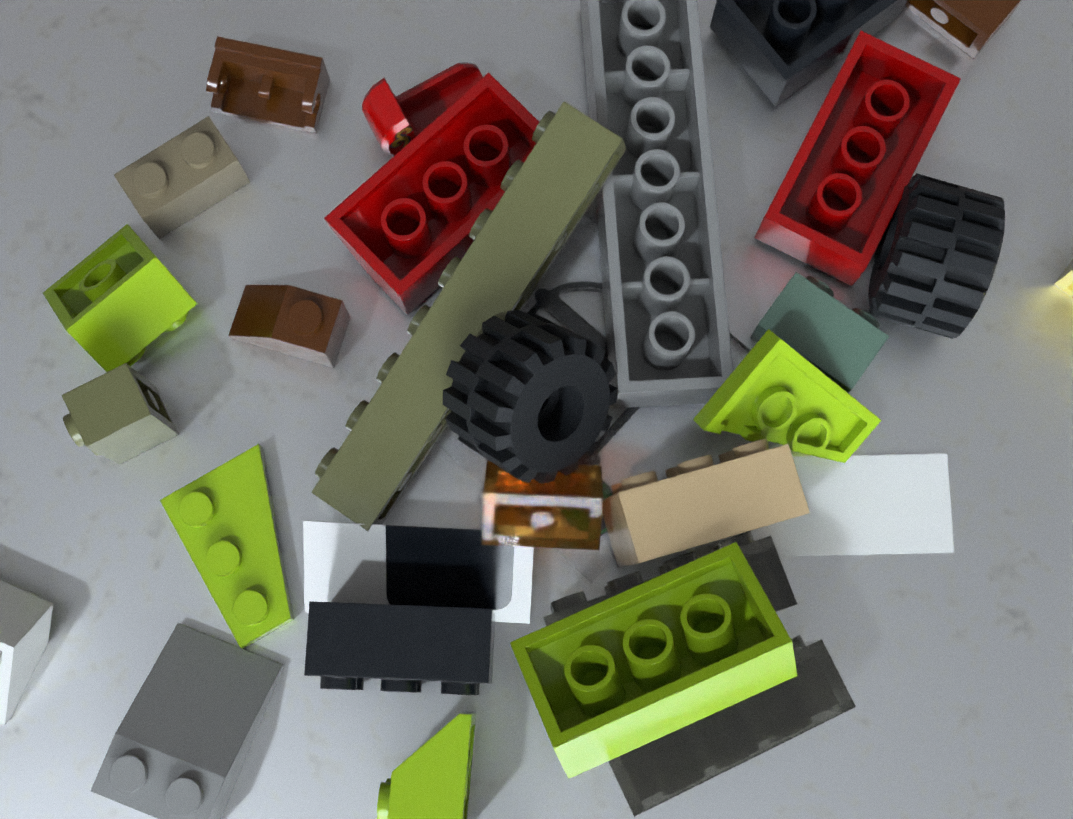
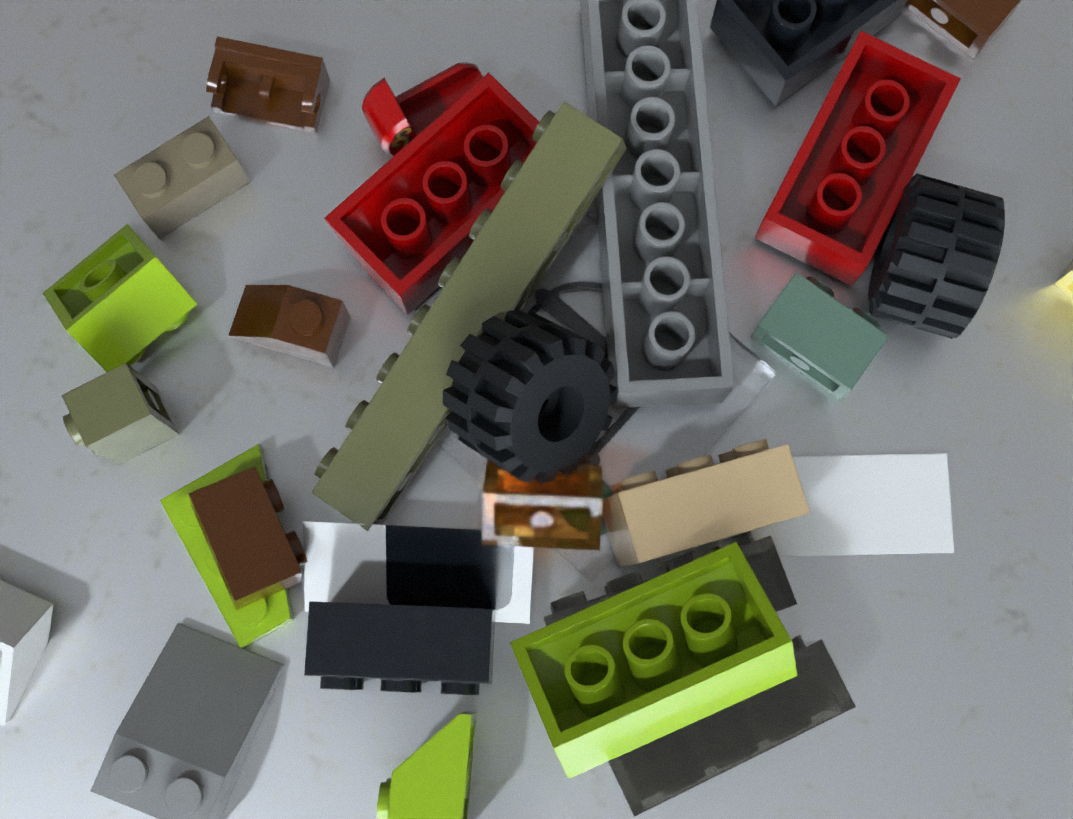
lime wing [693,329,882,463] -> none
none -> reddish brown brick [188,467,308,610]

